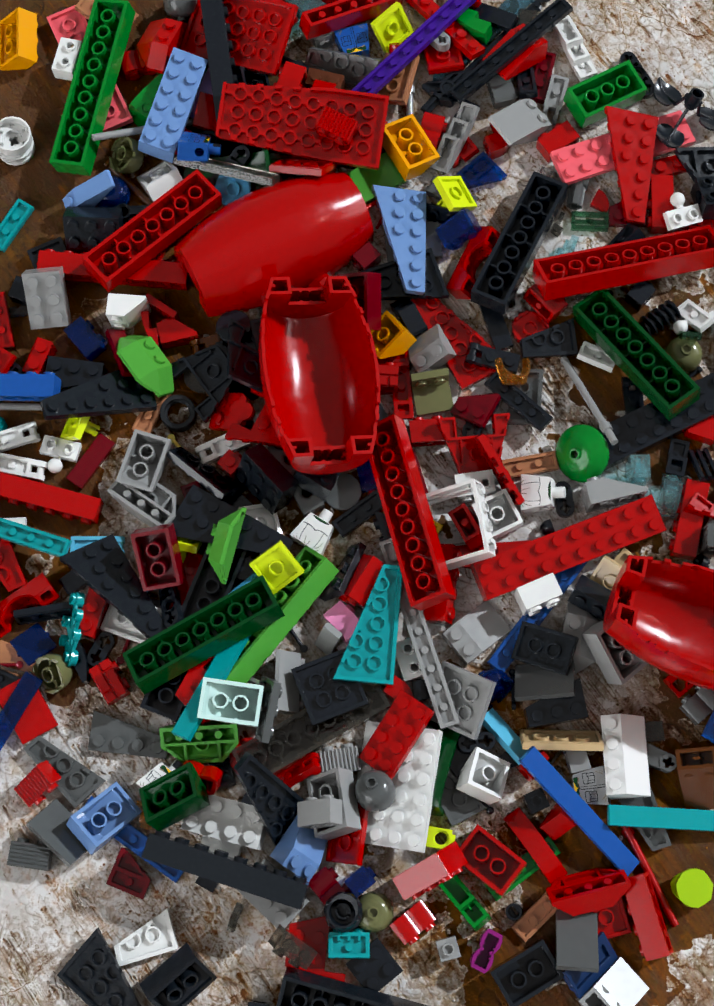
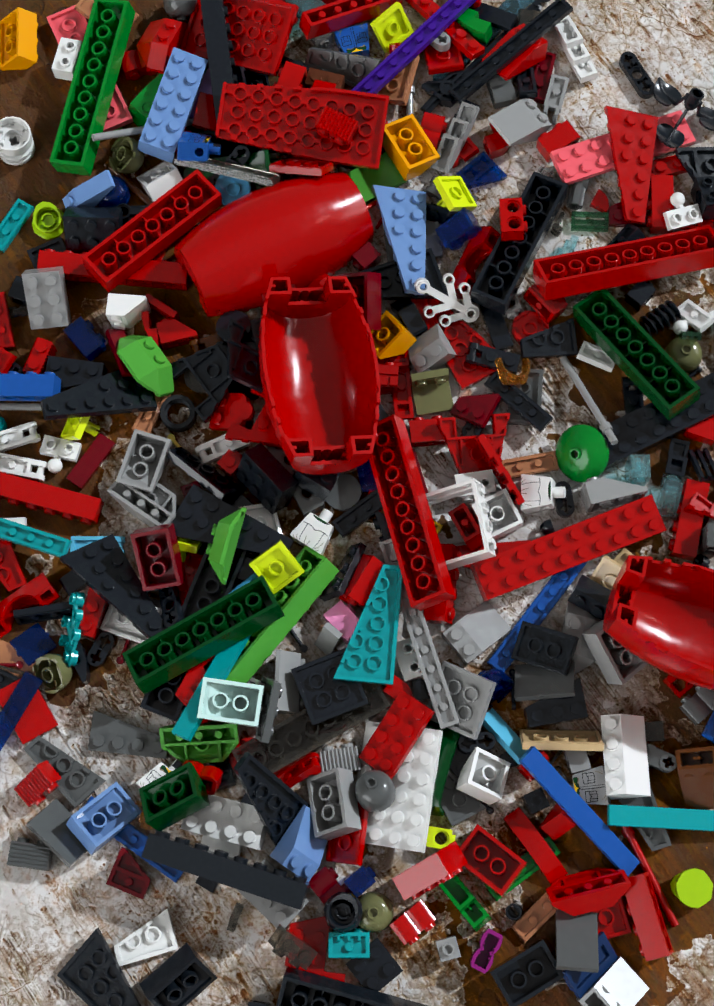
red brick [88,658,131,706] -> none
light grey brick [297,795,343,829] -> none
white brick [514,573,563,617] -> none
green brick [563,60,647,129] -> none
none -> lime hat [32,201,64,240]
none -> white plant [414,273,479,327]
none -> red brick [499,197,528,241]

